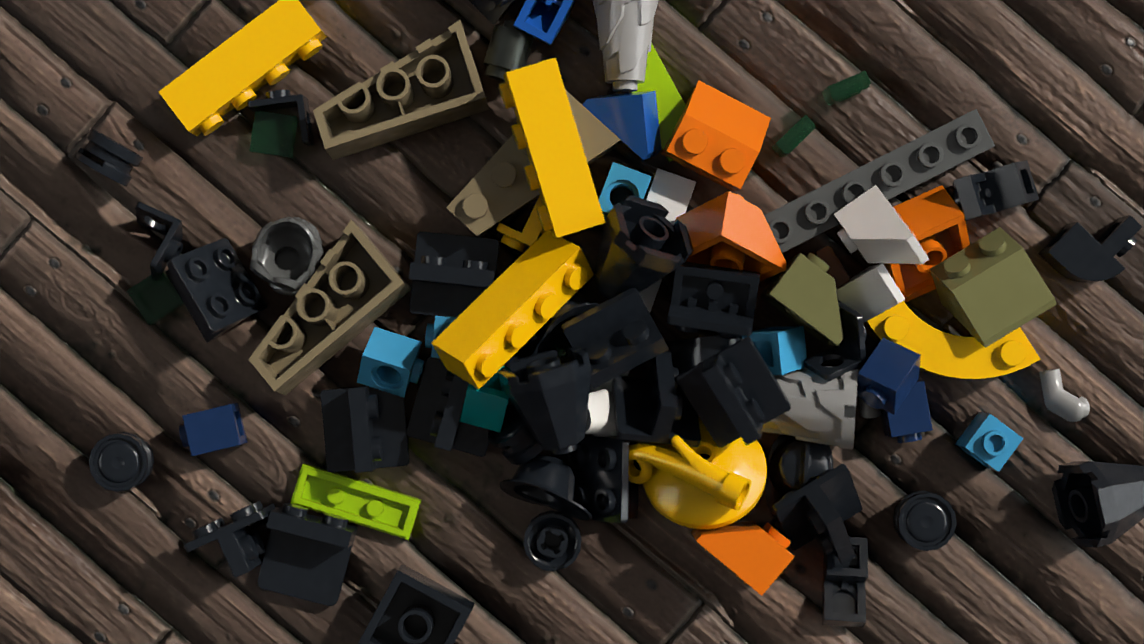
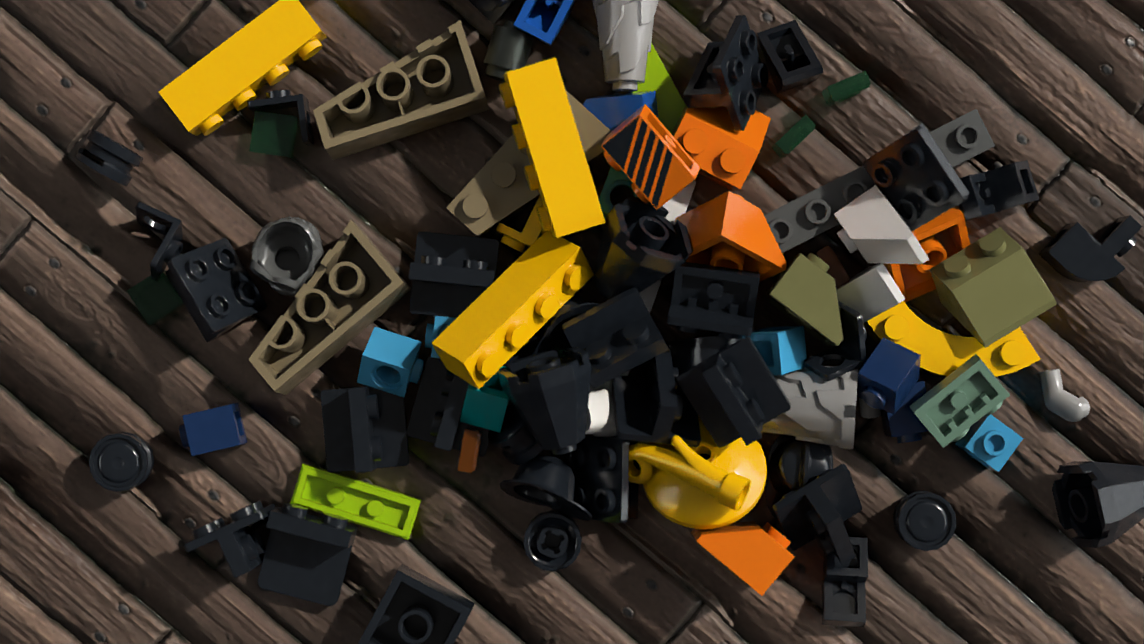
none -> reddish brown tile [457,427,483,473]
none -> brick [601,104,700,210]
none -> black bracket [683,15,768,131]
none -> black slope [757,20,823,94]
none -> black bracket [863,123,969,232]
none -> sand green bracket [909,354,1010,448]

